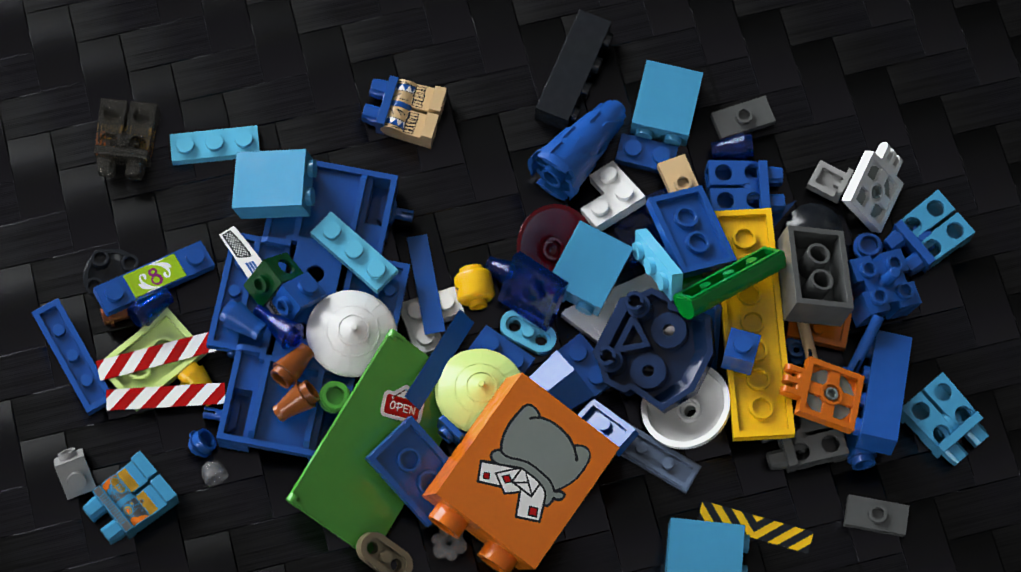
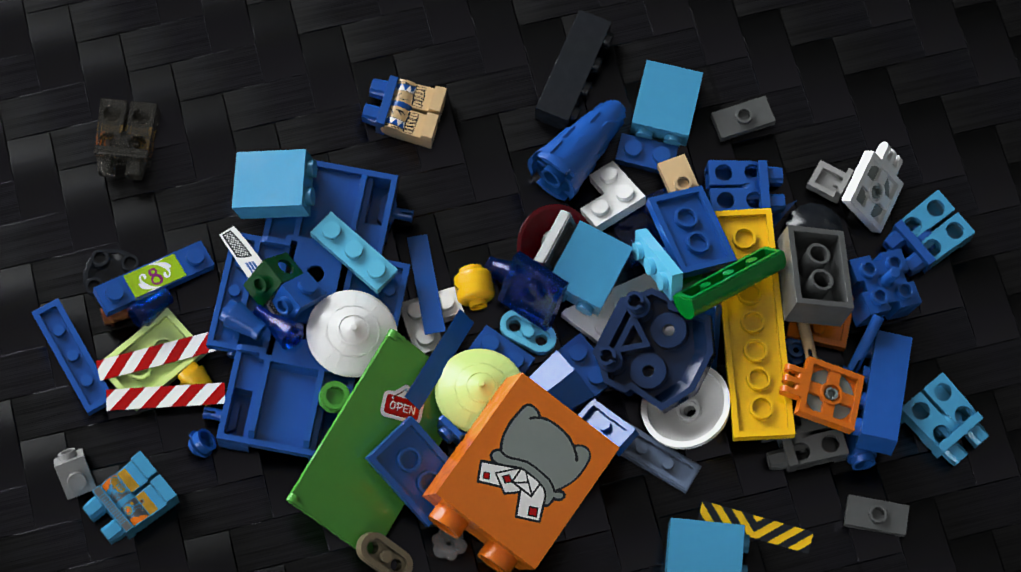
medium azure plate [170,125,260,166] -> none
clear hinge [201,460,228,487] -> none
dark orange cone [270,343,314,389] -> none
dark orange cone [272,380,320,422] -> none
clear blue cone [711,132,754,161] -> none
blue brick [721,327,761,375] -> none
blue plate [853,233,883,260] -> none
none -> dark grey plate [534,210,577,276]

